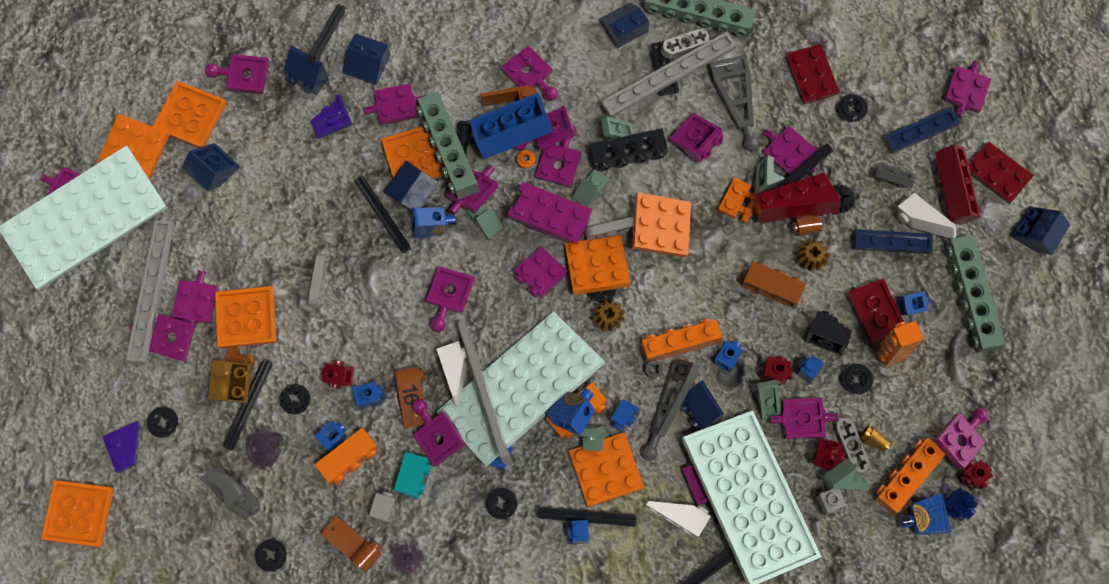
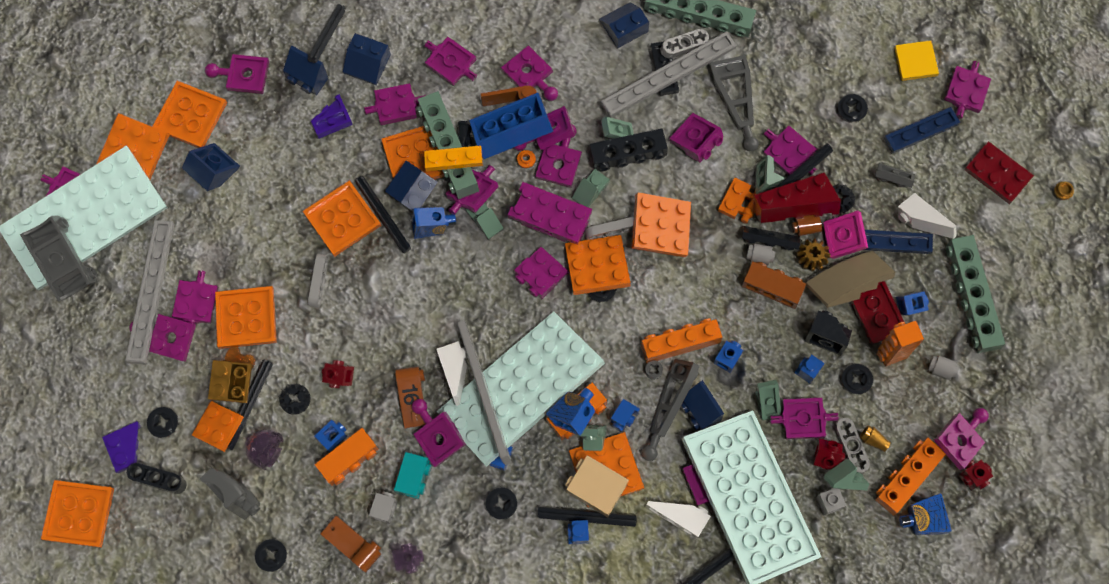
blue brick [352,382,384,409] -> none
magenta plate [426,266,475,333] -> none
pearl gold gear [593,299,625,332] -> none
dark red brick [762,356,793,386] -> none
dark red plate [785,44,840,104] -> none
dark red brick [935,144,980,225] -> none
clear blue brick [944,487,978,521] -> none
dark blue slope [1011,206,1070,255] -> none
none -> dark grey piece [20,216,97,302]
none -> black beam [126,463,187,494]
none -> orange plate [192,401,244,452]
none -> orange plate [303,180,382,257]
none -> magenta plate [424,37,477,86]
none -> light orange plate [424,146,483,171]
none -> tan brick [565,455,629,517]
none -> black tile [742,226,800,251]
none -> light grey brick [746,243,776,265]
none -> dark tan slope [806,251,895,308]
none -> dark pink plate [823,211,868,259]
none -> yellow tile [894,40,939,81]
none -> light grey brick [928,356,959,380]
none -> pearl gold plate [1054,181,1074,200]

